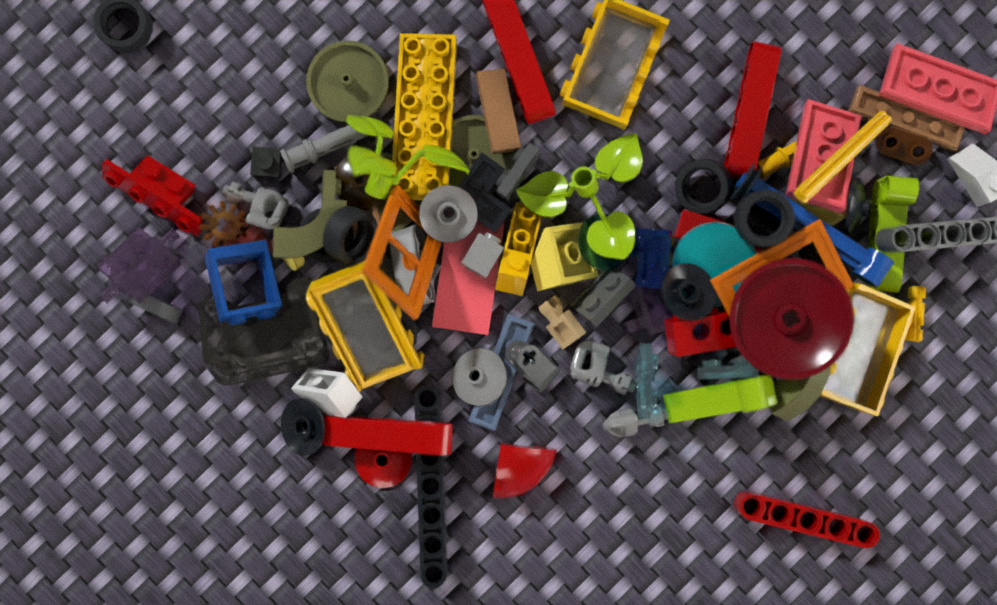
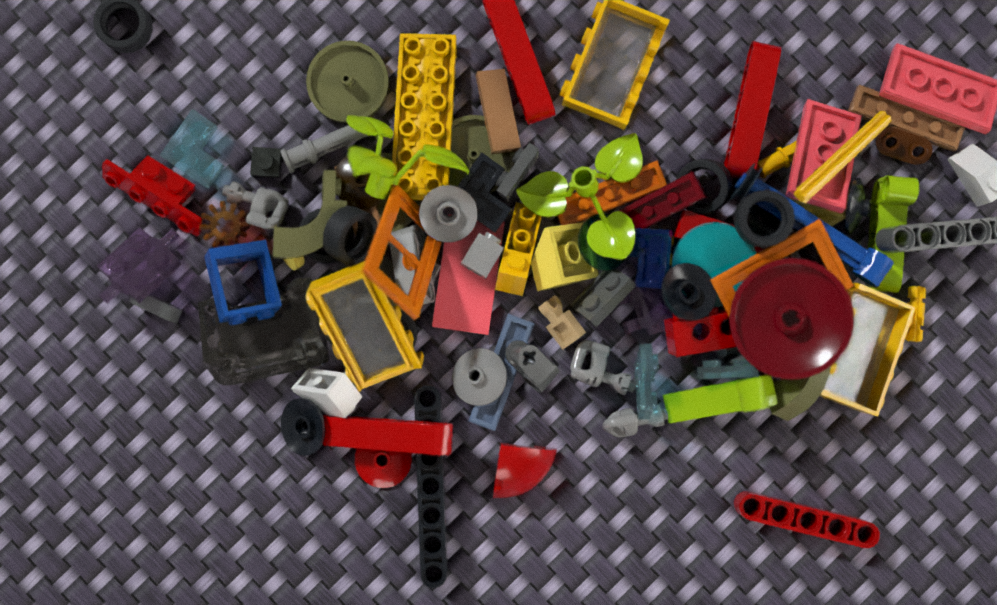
none -> clear light blue plate [160,109,225,189]
none -> orange tile [557,160,667,225]
none -> dark red tile [619,171,707,234]

